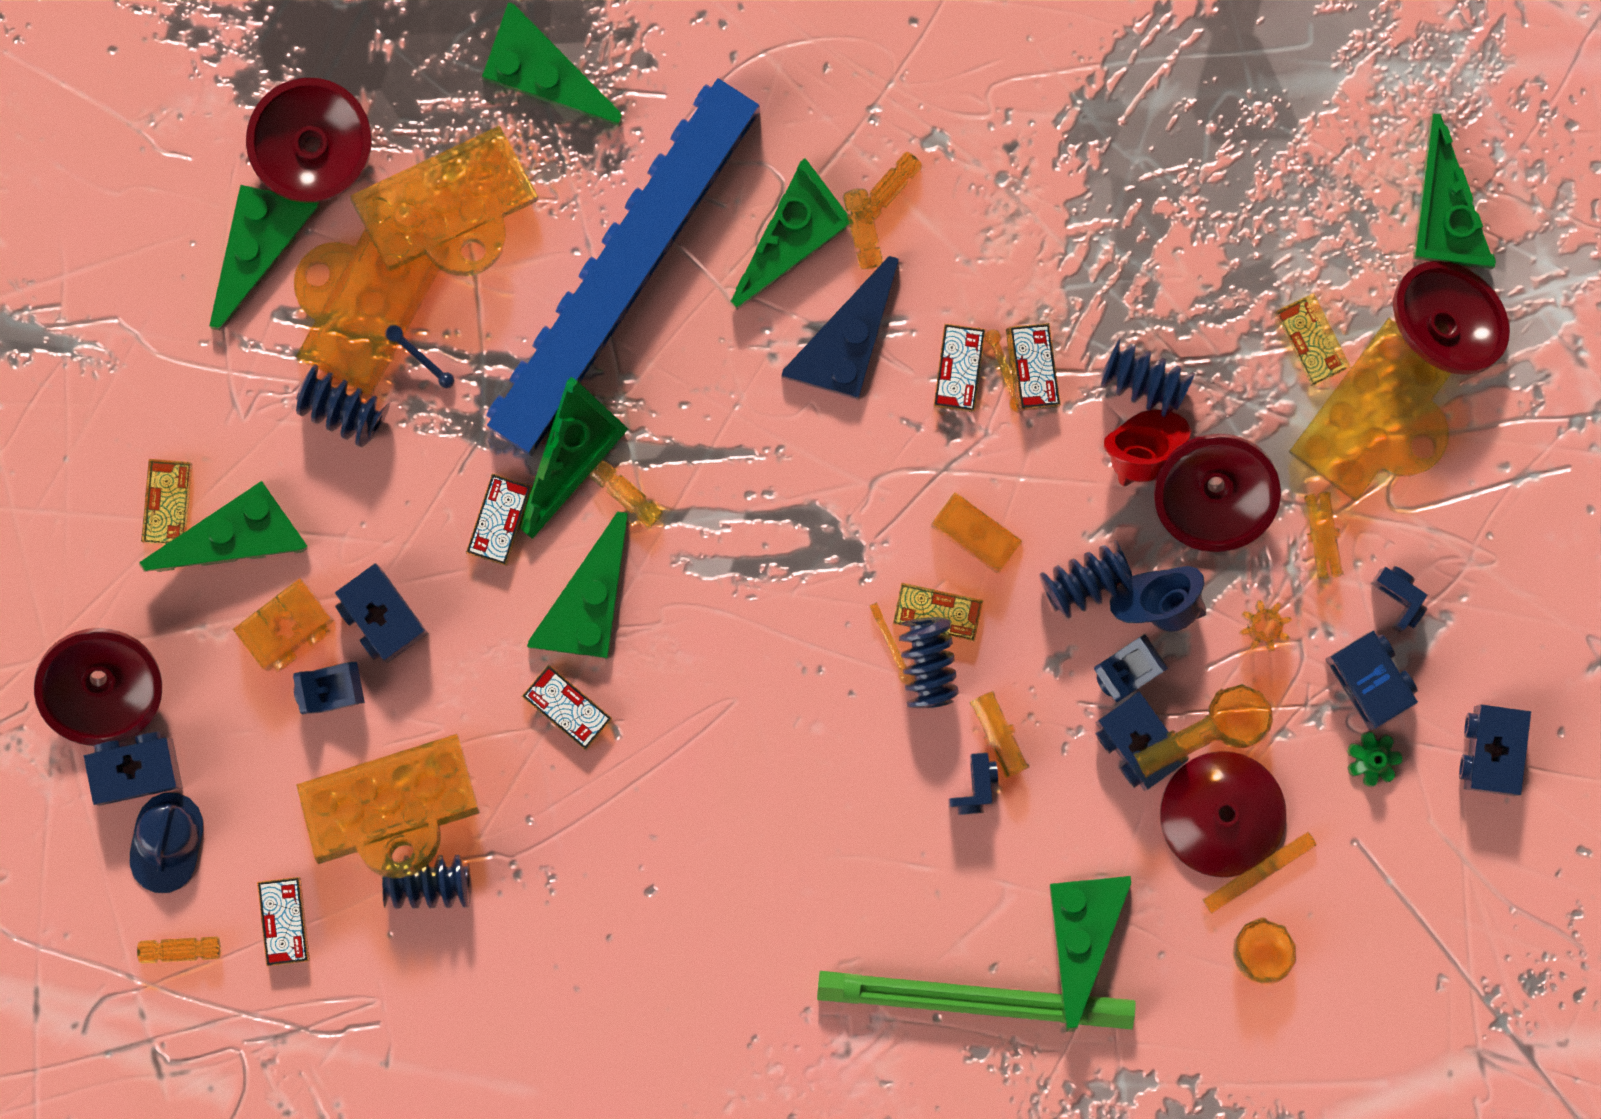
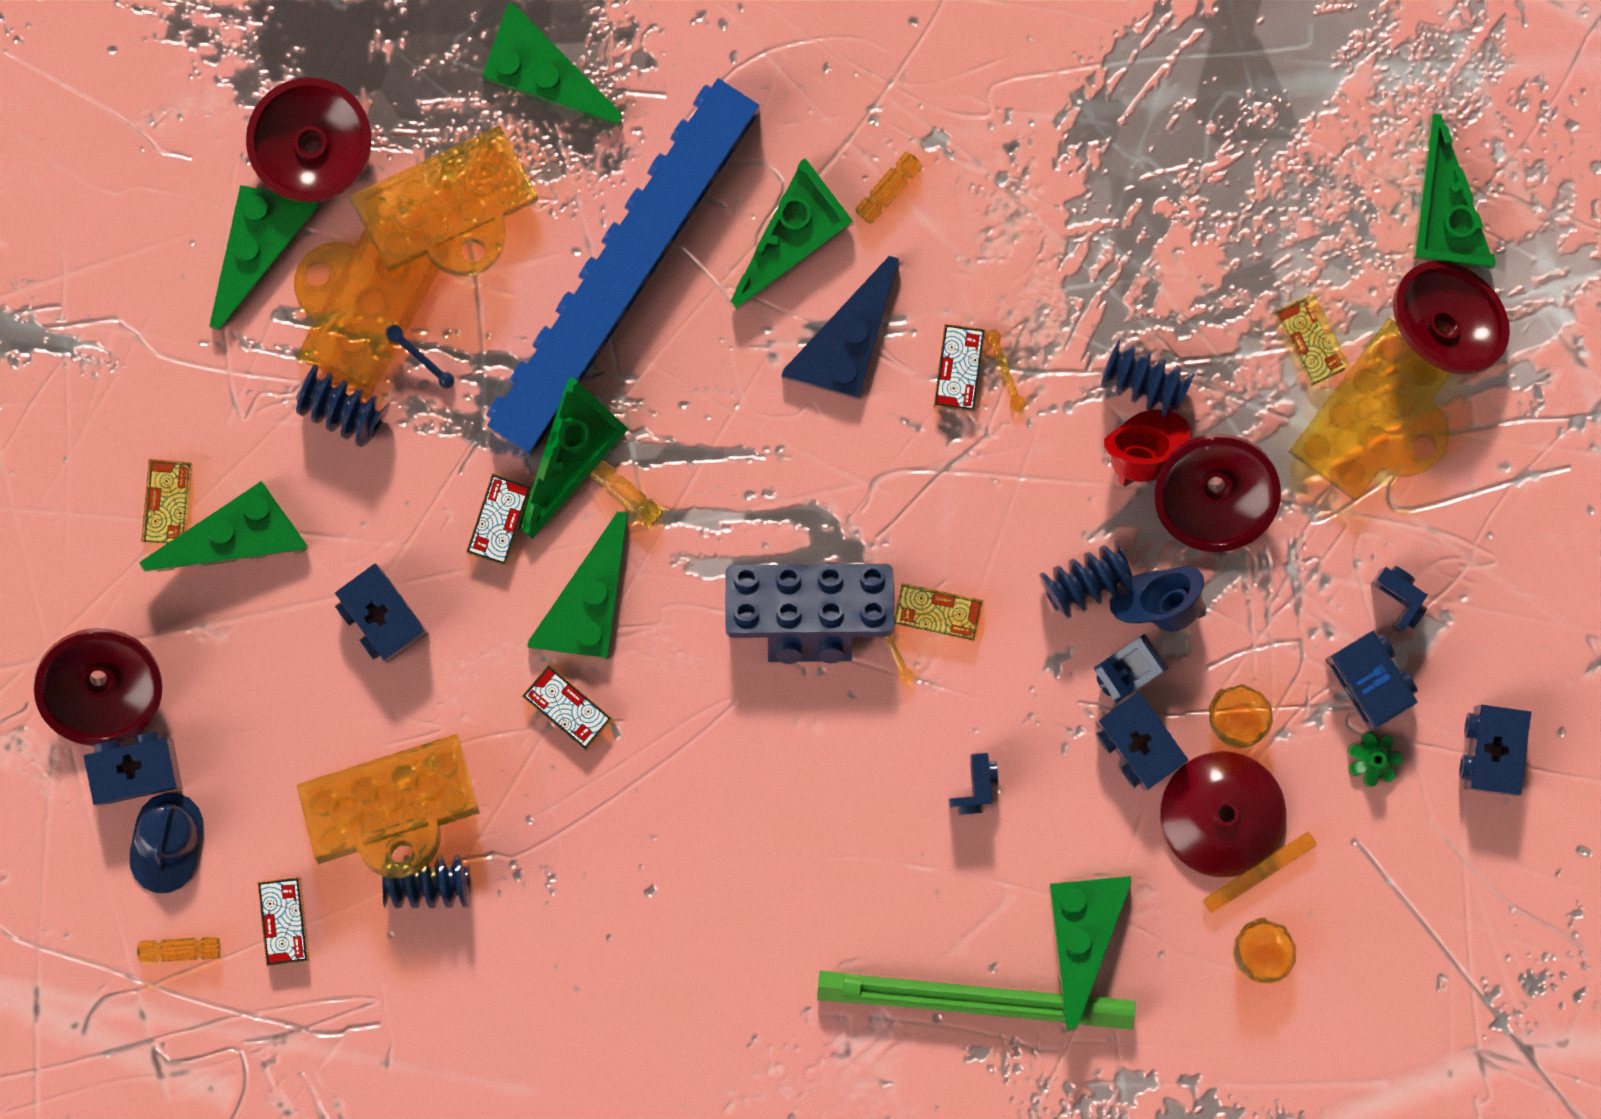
clear yellow brick [233,578,335,672] -> none
dark blue bracket [293,662,365,715] -> none
clear yellow axle [843,188,883,269] -> none
dark blue piece [899,617,959,708] -> none
clear yellow slope [930,492,1022,575] -> none
clear yellow pin [969,691,1029,779] -> none
tile [1006,323,1061,411] -> none
clear yellow pin [1133,715,1222,778] -> none
clear yellow gear [1239,600,1292,652] -> none
clear yellow pin [1304,492,1344,580] -> none
none -> dark blue bracket [725,564,894,664]

